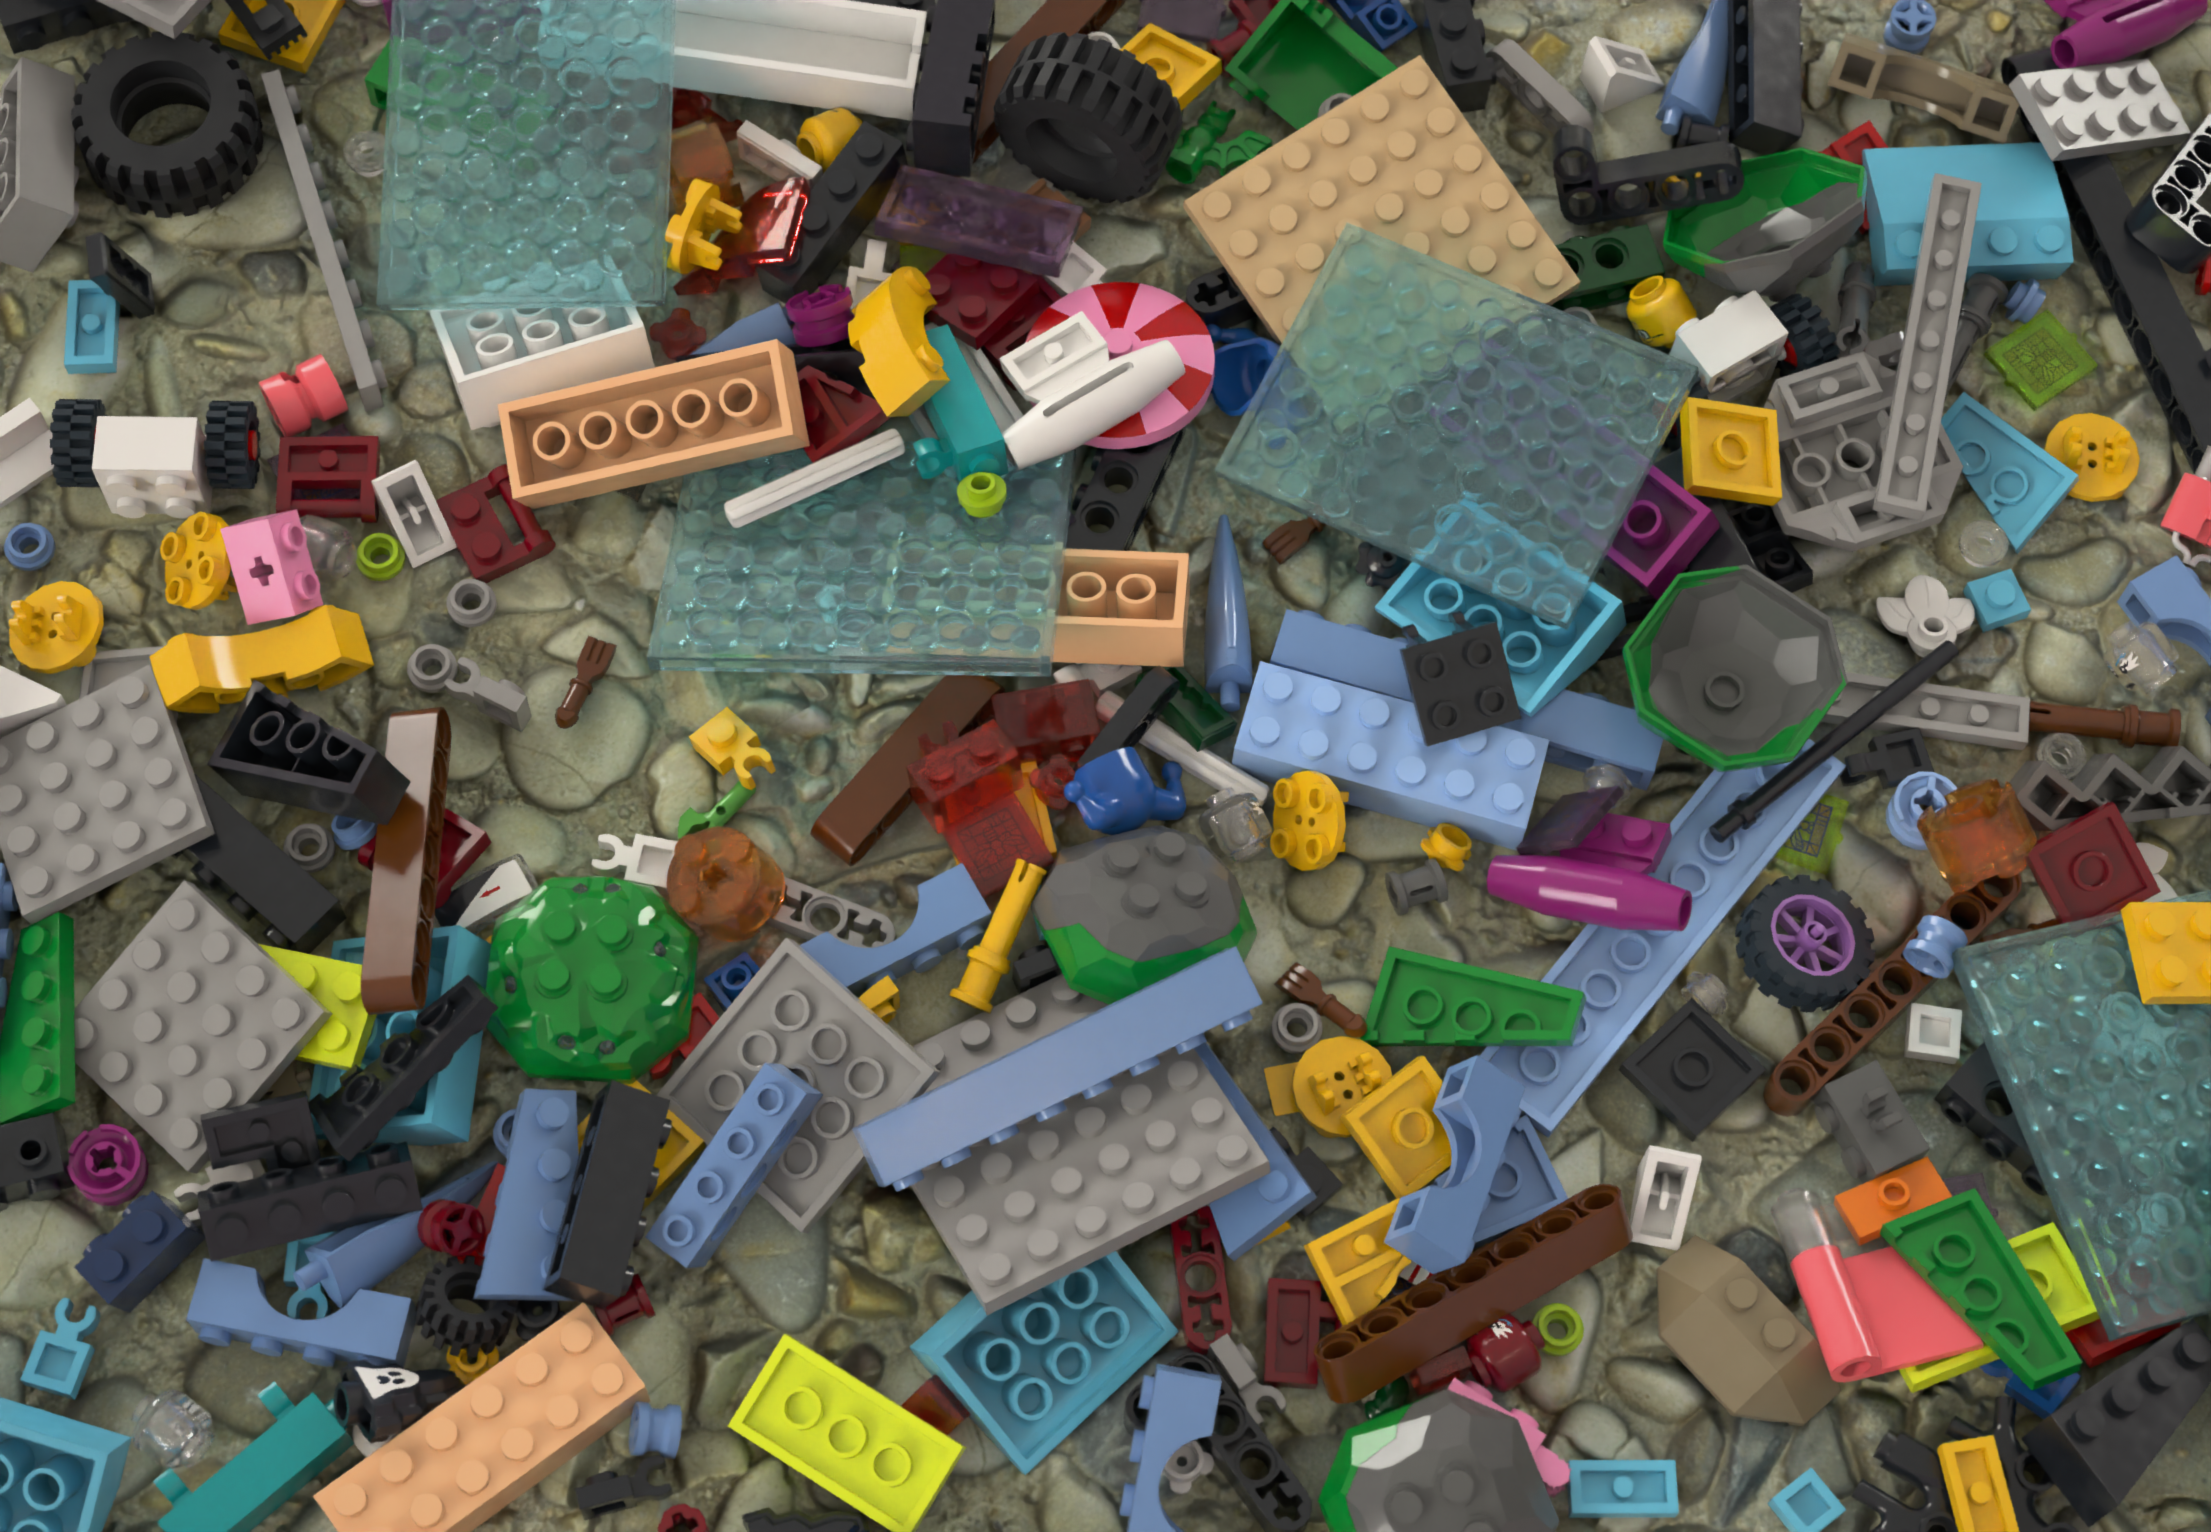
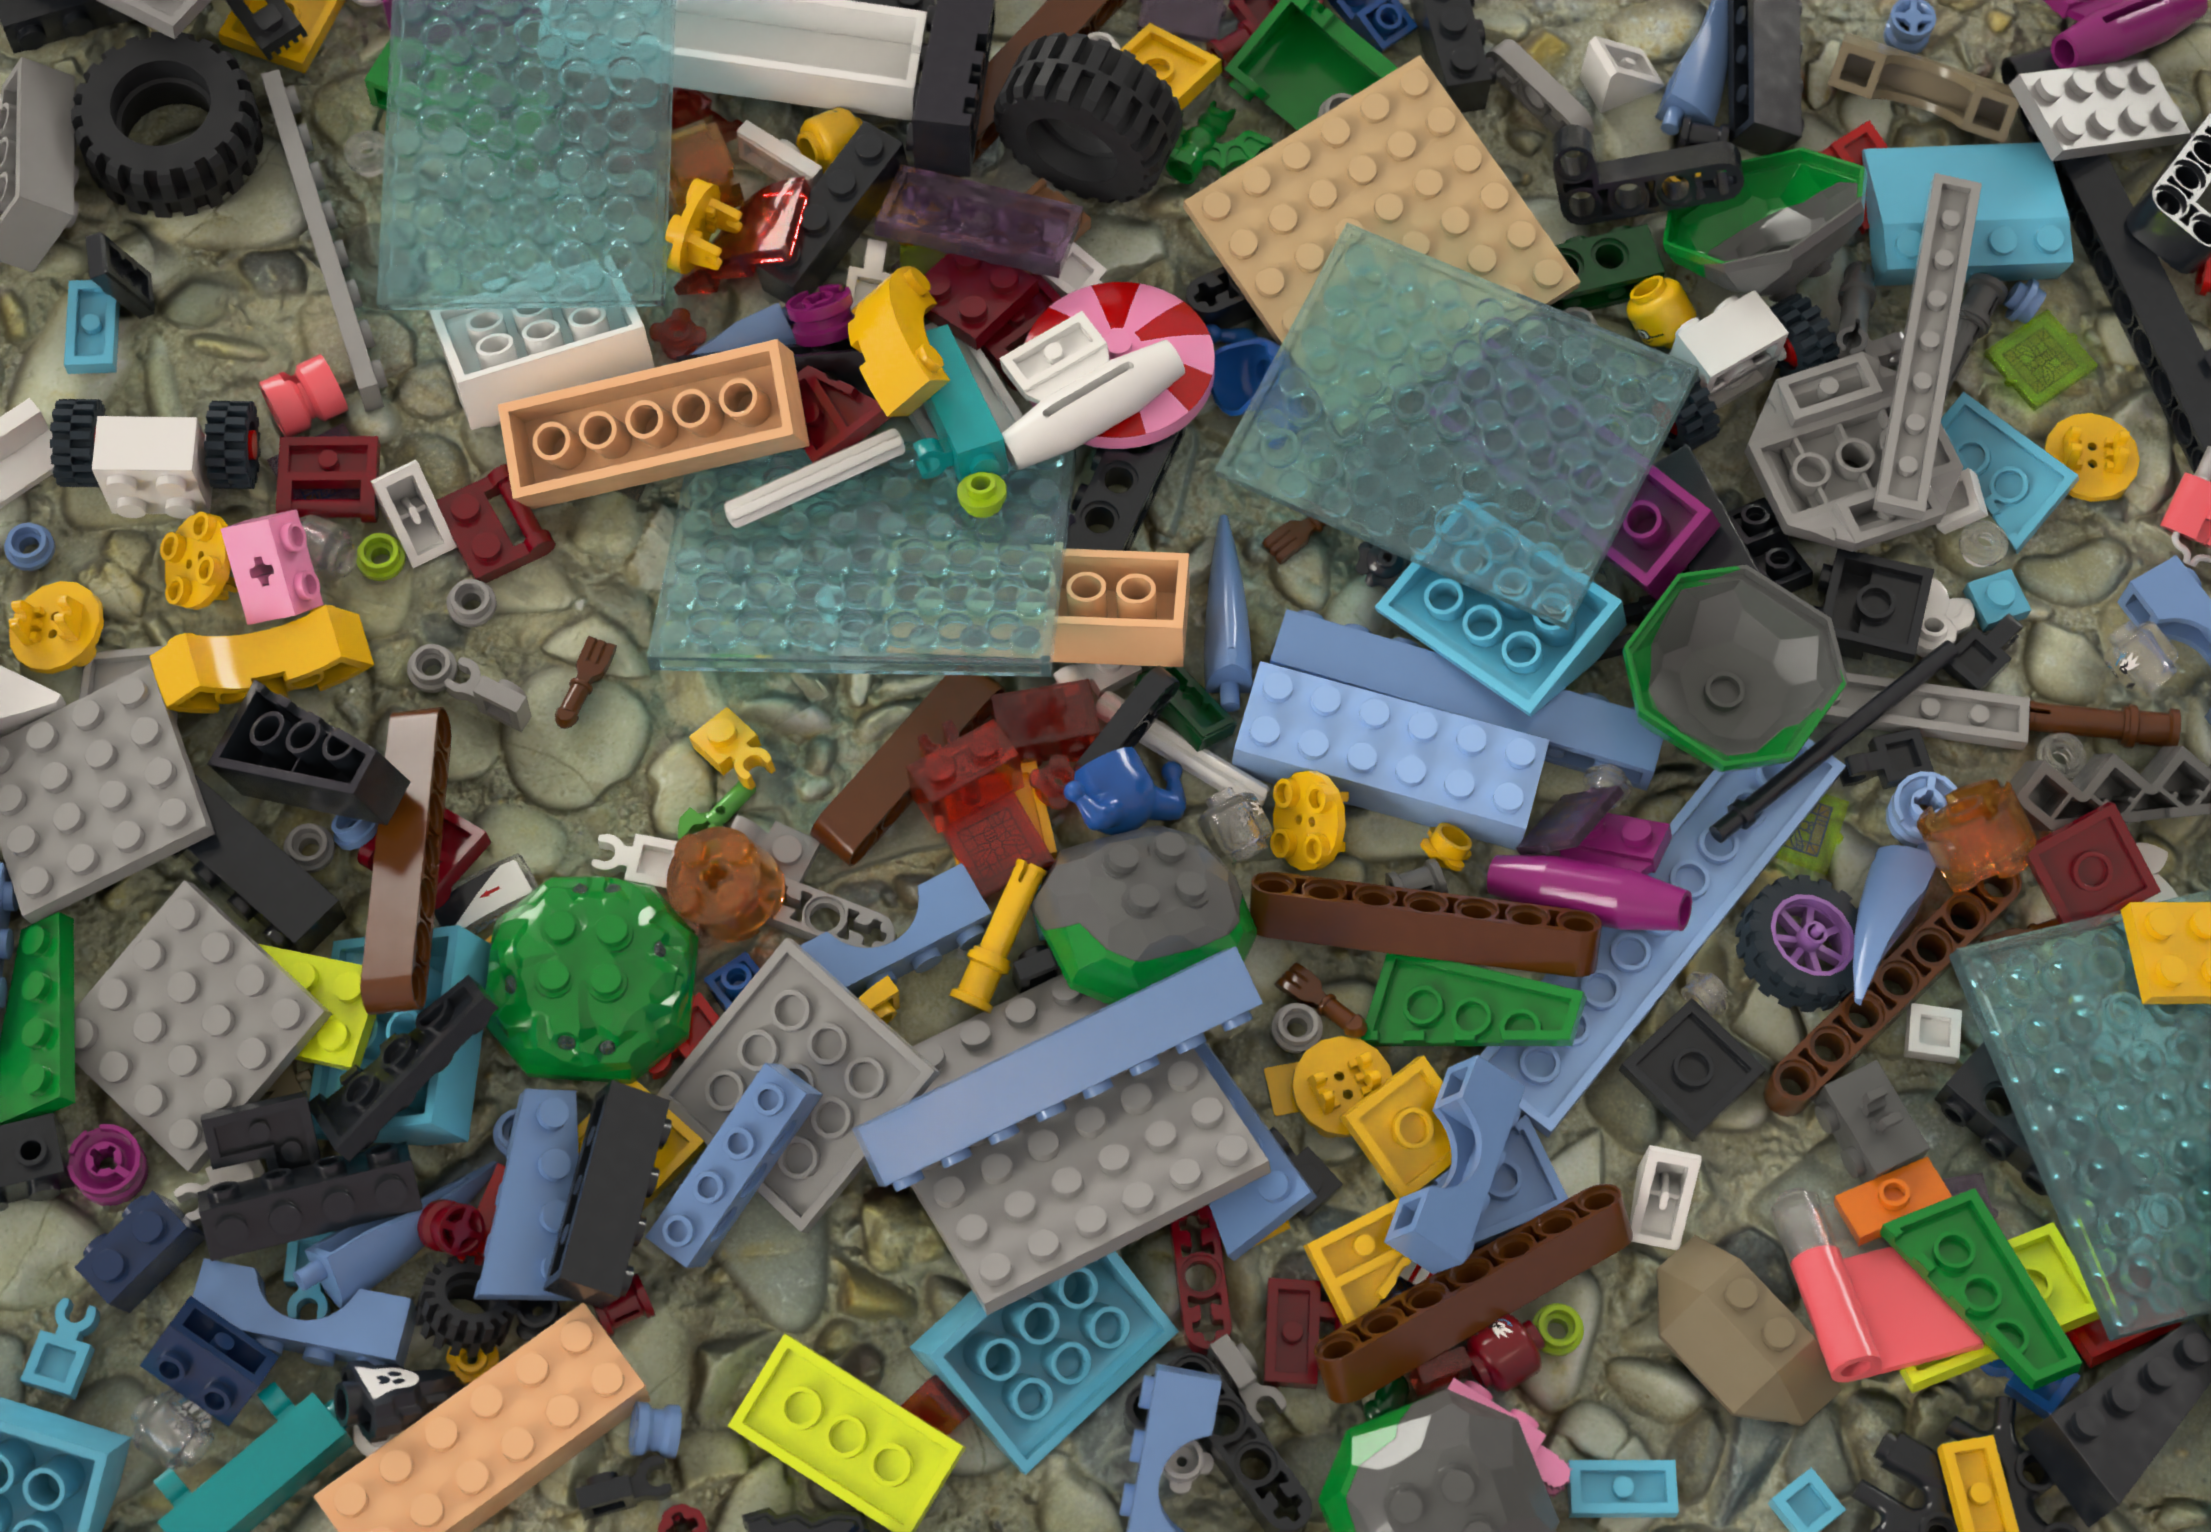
black plate [1399,610,1521,747] -> none
yellow plate [1679,397,1782,506] -> none
medium blue wheel [1903,915,1968,979] -> none
none -> dark blue brick [139,1295,279,1427]
none -> light grey plate [728,815,821,883]
none -> reddish brown beam [1249,872,1602,977]
none -> black plate [1813,548,1934,663]
none -> medium blue piece [1853,843,1940,1005]
none -> white plate [1936,468,1988,534]
none -> black plate [1942,614,2024,691]

